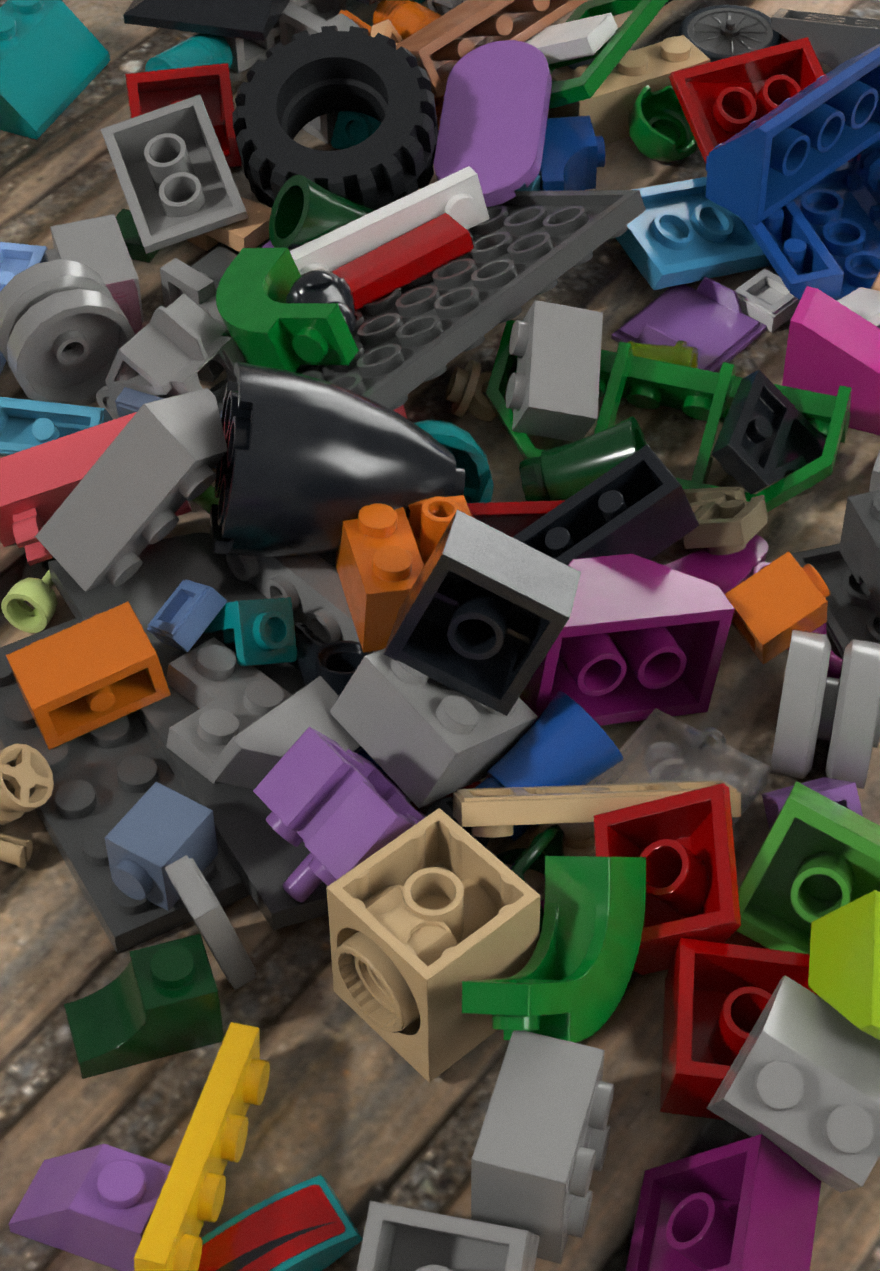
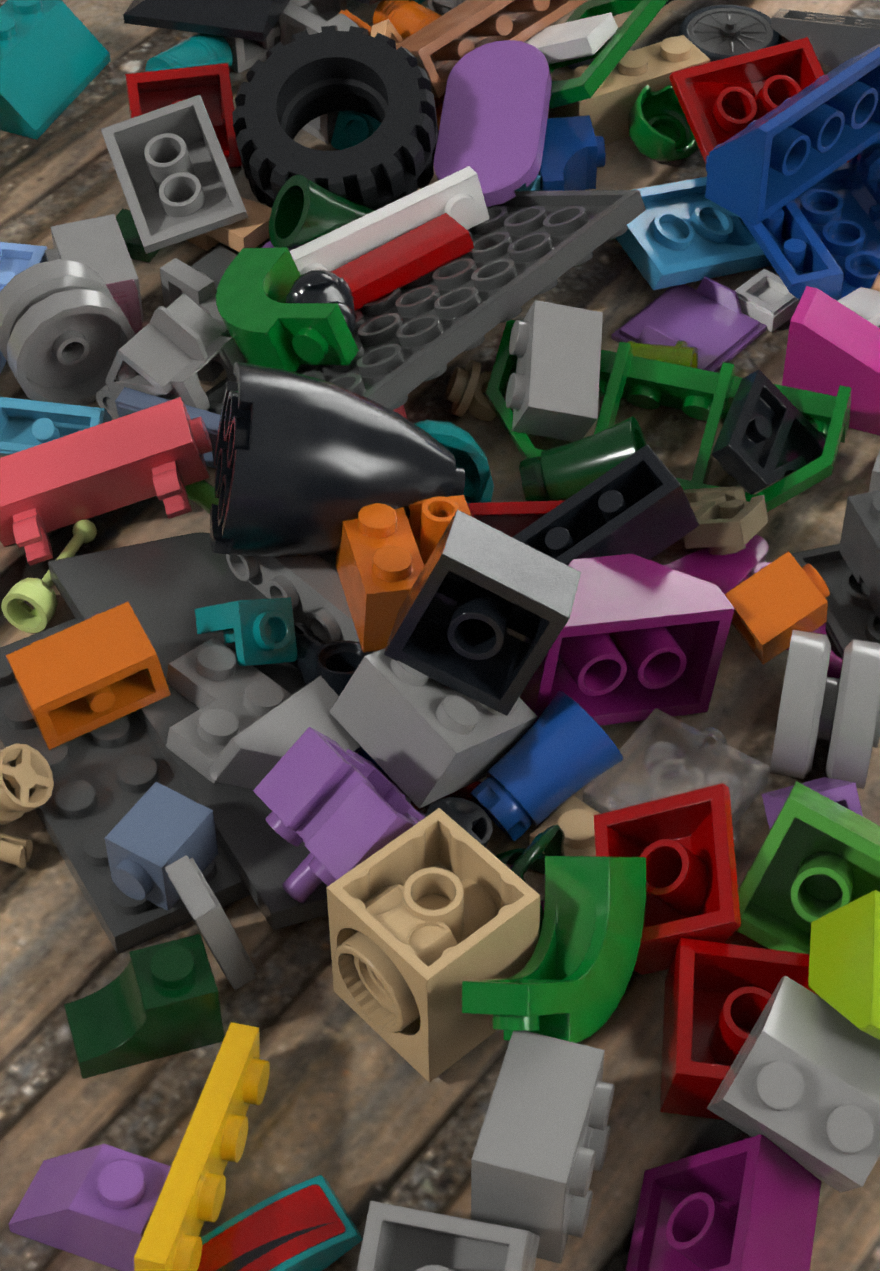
light grey slope [35,388,228,592] -> none
medium blue tile [147,579,227,652] -> none
tan plate [453,780,741,838] -> none

